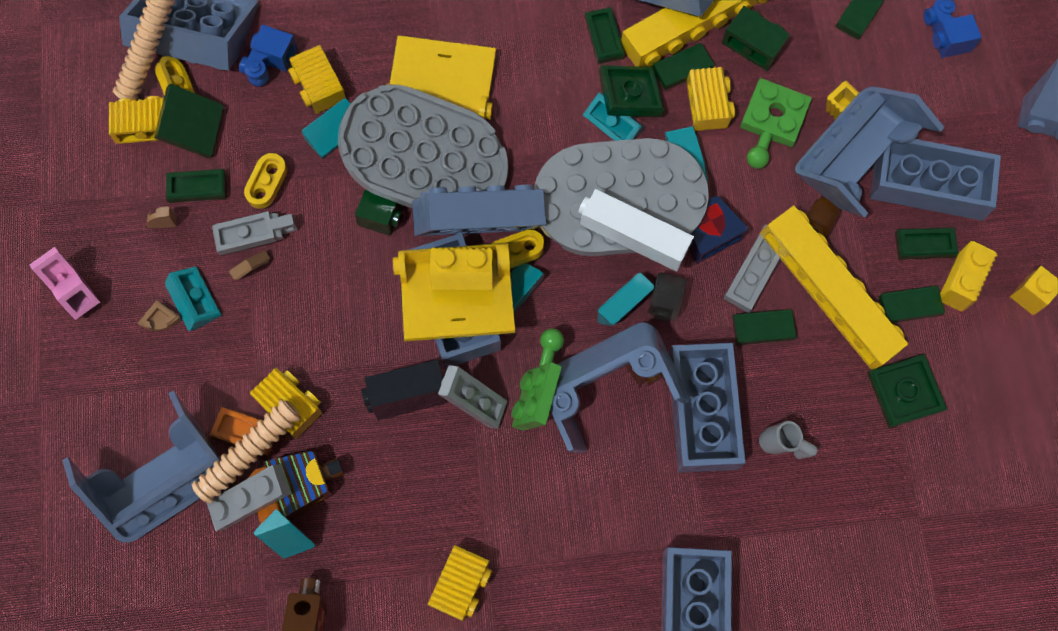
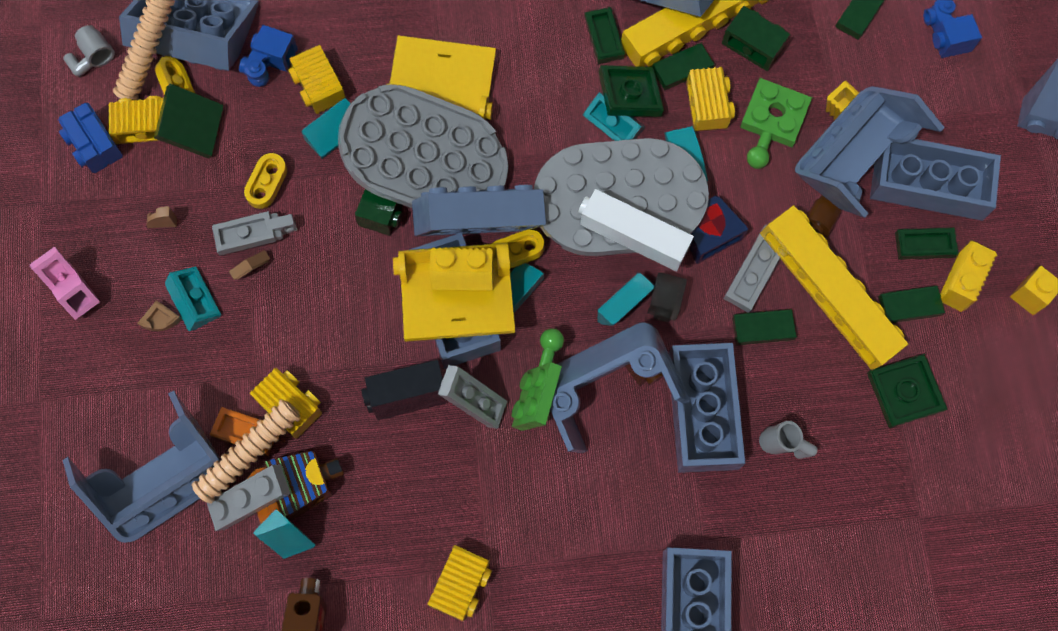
dark green tile [166,169,226,203] -> none
none -> blue brick [58,102,123,173]
none -> light grey piece [63,25,115,77]

